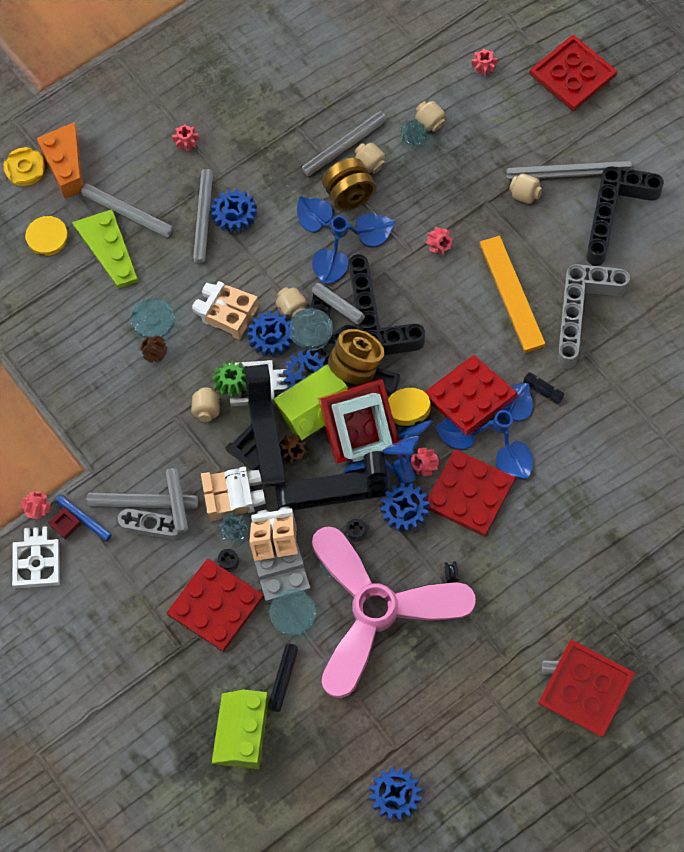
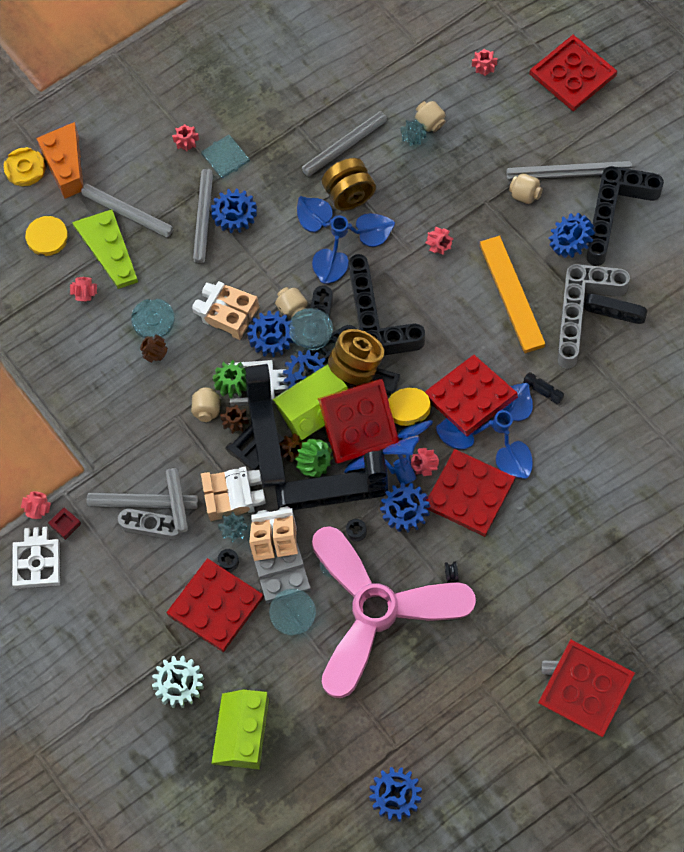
blue bar [55,495,112,542] -> none
black axle [268,643,298,712] -> none
light grey axle [312,283,365,324] -> none
light aqua window [331,393,392,461] -> none
tan head [355,143,385,174] -> none
none -> coral gear [70,277,97,301]
none -> light aqua gear [152,656,204,708]
none -> clear light blue piece [201,135,250,178]
none -> reddish brown gear [220,404,249,434]
none -> bright green gear [295,439,333,477]
none -> blue gear [549,213,595,258]
none -> black beam [583,294,648,324]

